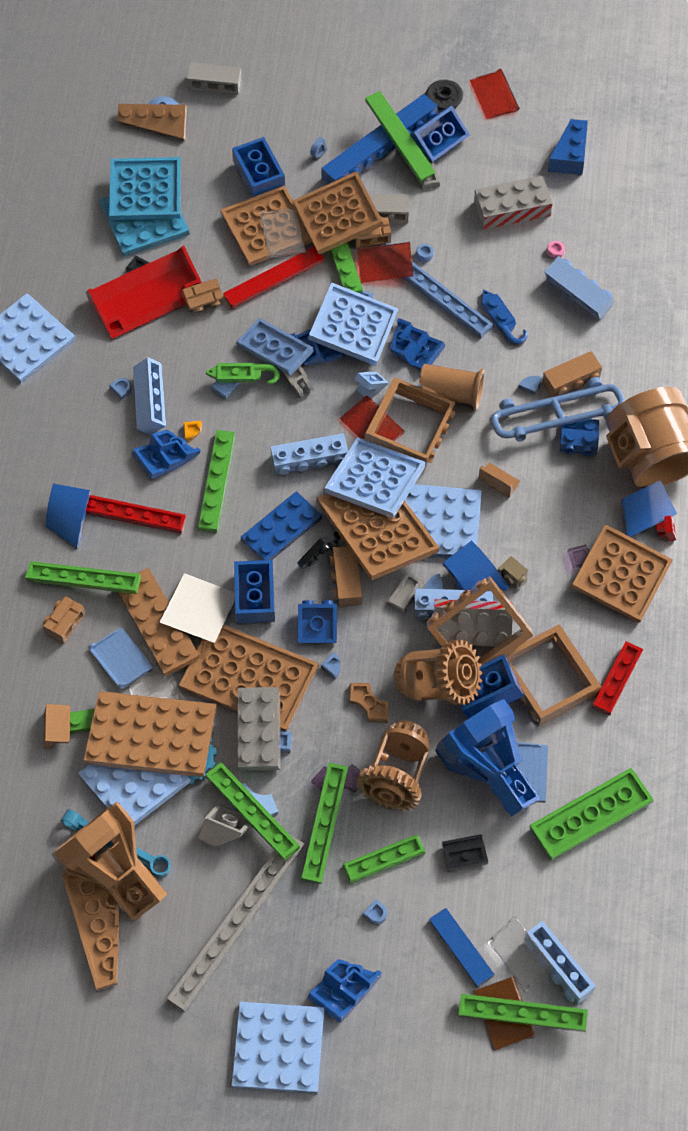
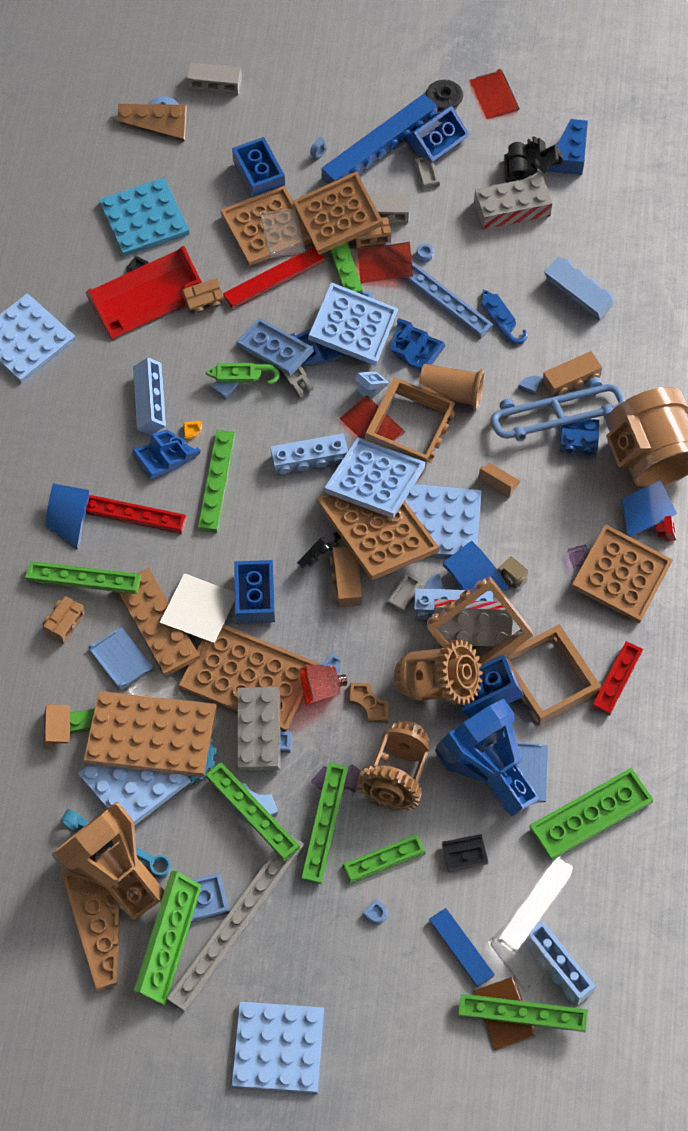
dark azure plate [109,157,181,220] -> none
medium blue tile [109,378,132,400] -> none
light grey slope [198,803,251,847] -> none
blue plate [241,491,322,560] -> none
blue plate [298,600,337,643] -> none
blue slope [308,959,382,1023] -> none
bright green tile [365,91,436,182] -> none
bright pink tile [547,241,565,259] -> none
none -> bright green plate [134,871,202,1005]
none -> medium blue tile [191,873,230,923]
none -> clear red torso [298,665,347,706]
none -> clear tile [498,857,574,953]
none -> black plate [504,136,563,183]

